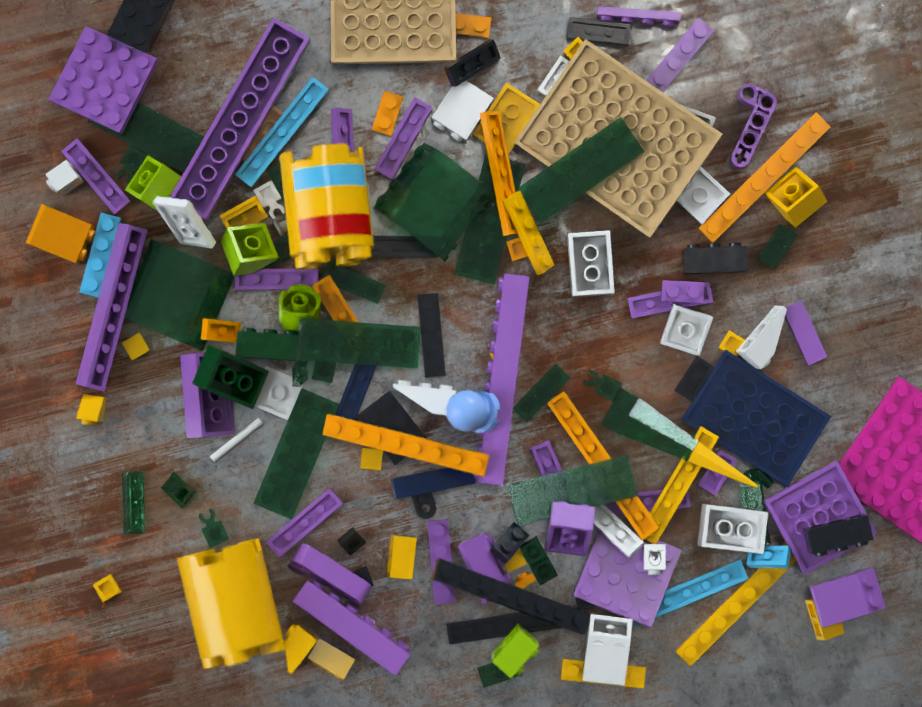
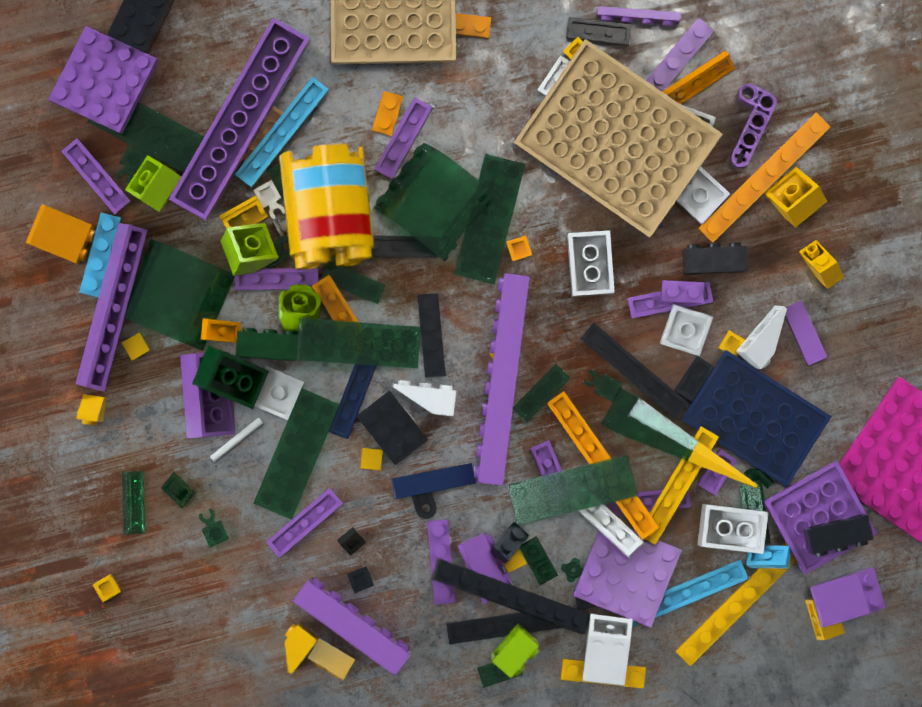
white brick [45,160,84,195] -> none
white plate [153,197,216,248] -> none
yellow brick [177,538,285,669] -> none
medium lavender beam [287,544,371,605] -> none
clear green plate [292,361,308,387] -> none
clear green plate [312,359,336,383] -> none
light orange plate [322,414,490,476] -> none
medium lavender plate [331,108,354,151] -> none
yellow hinge [386,534,417,580] -> none
white panel [432,80,494,142] -> none
black plate [444,39,501,86] -> none
light blue tile [446,390,500,433] -> none
yellow plate [472,82,540,156] -> none
light orange plate [480,111,518,236] -> none
yellow plate [503,191,554,275] -> none
light orange plate [514,571,537,589] -> none
clear green plate [518,117,645,223] -> none
medium lavender slope [545,501,595,556] -> none
white brick [643,544,666,575] -> none
clear green plate [757,224,797,270] -> none
none -> clear green plate [561,558,584,582]
none -> black plate [580,323,689,419]
none -> light orange plate [662,50,736,105]
none -> yellow slope [799,240,844,289]

